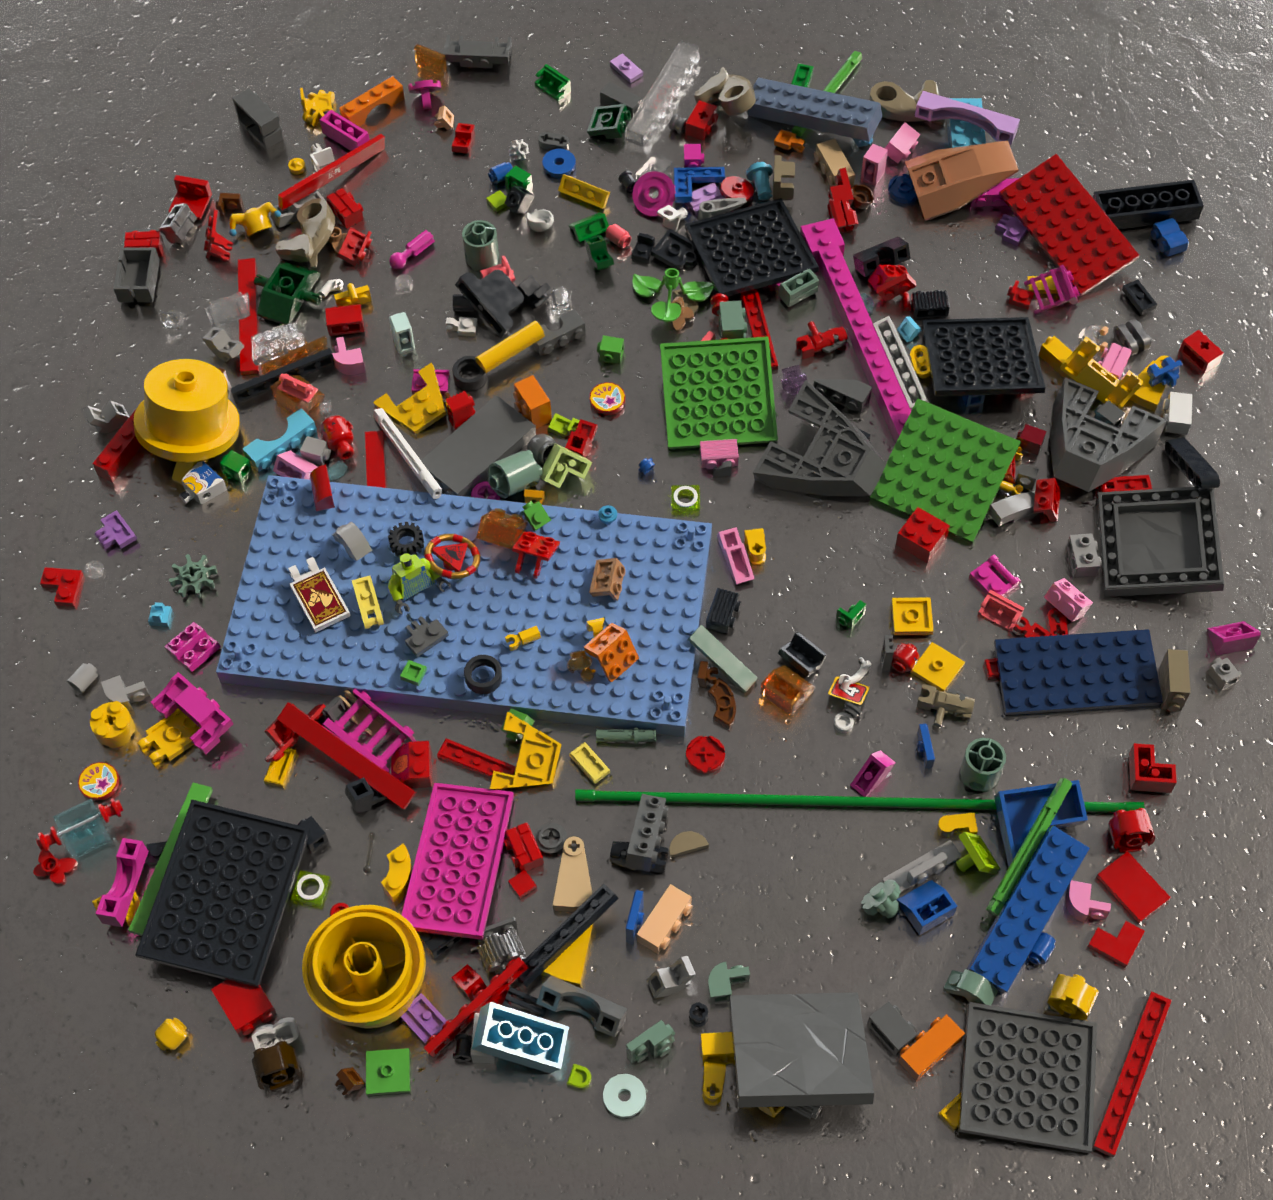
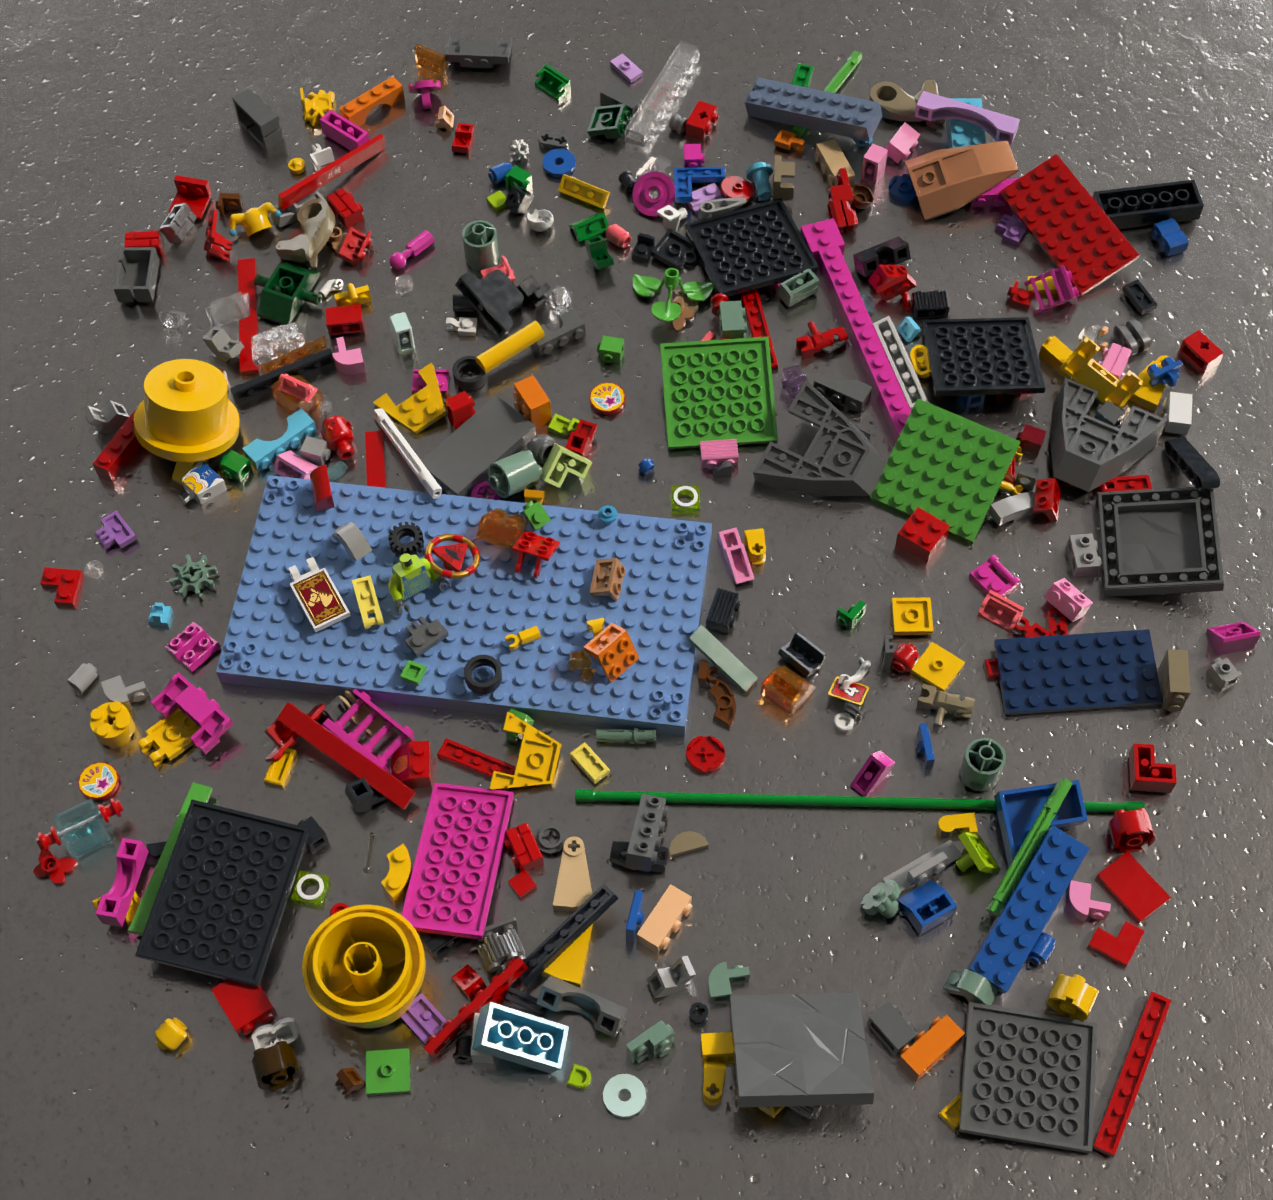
dark tan animal [694,67,756,115] -> none

